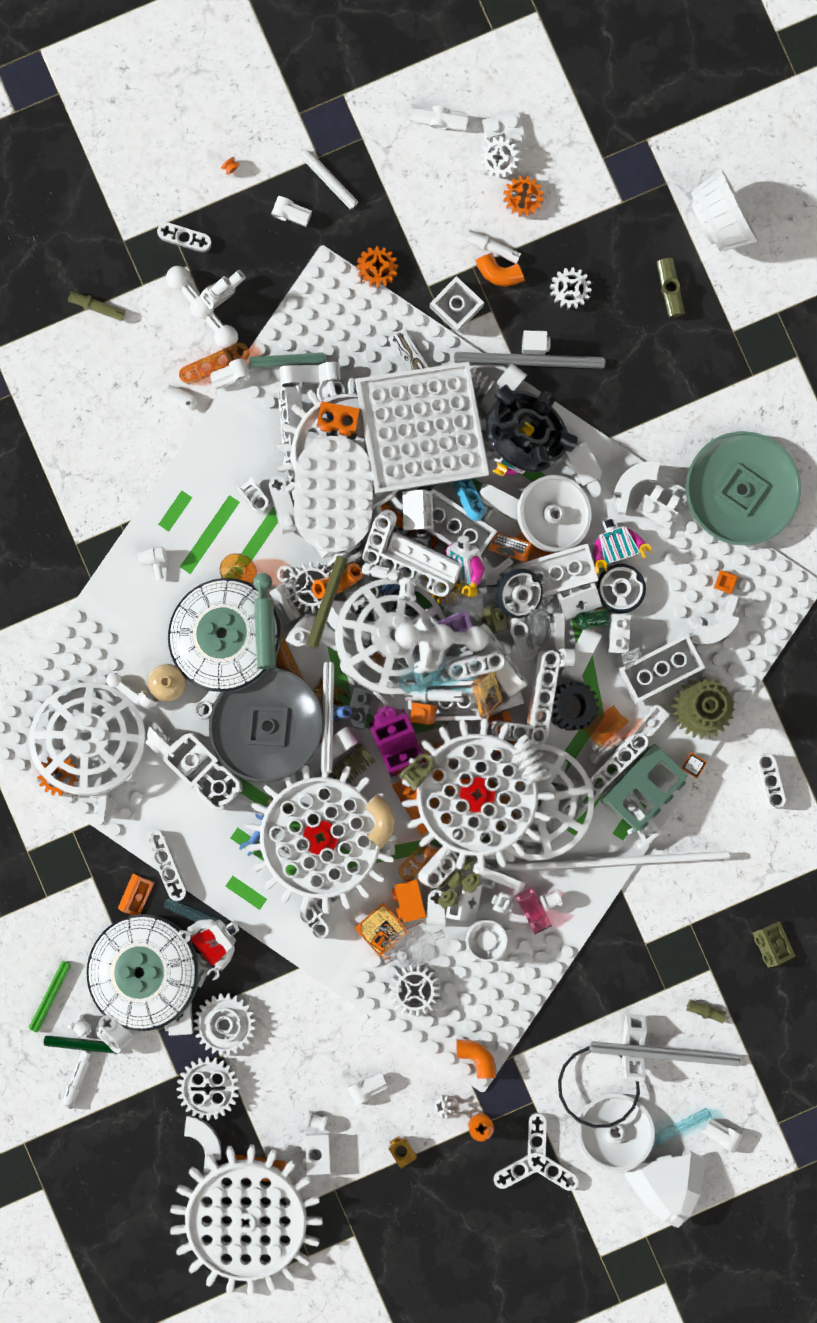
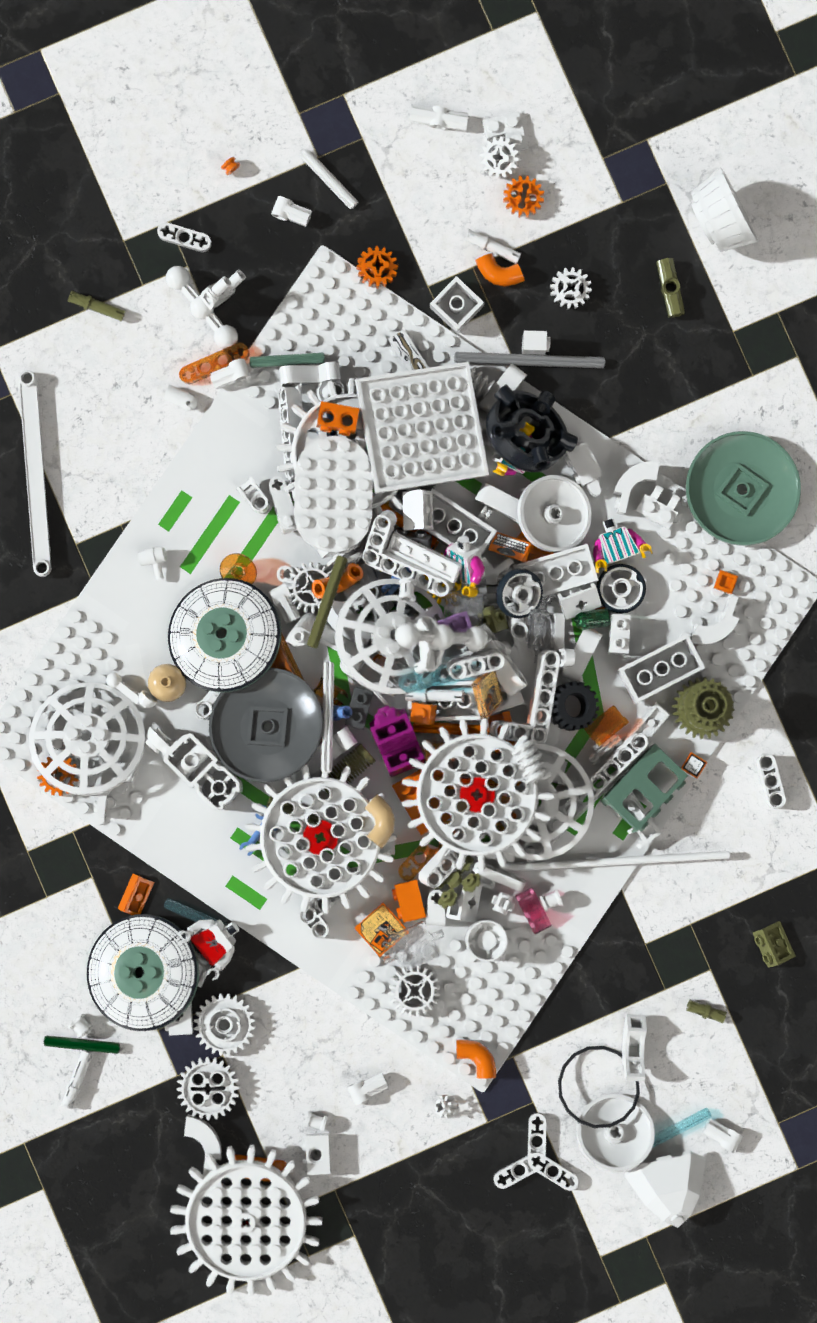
bright green axle [29,961,71,1032] -> none
white piece [96,1015,133,1053] -> none
white beam [146,830,186,901] -> none
sand green piece [253,573,276,669] -> none
white axle [362,563,400,582] -> none
pearl gold brick [388,1136,417,1169] -> none
olive piece [399,754,437,791] -> none
medium azure beam [453,479,486,521] -> none
orange piece [468,1113,494,1141] -> none
light grey axle [589,1041,740,1066] -> none
clear tile [621,648,642,670] -> none
none -> white piece [19,370,51,577]
none -> orange axle [413,722,489,735]

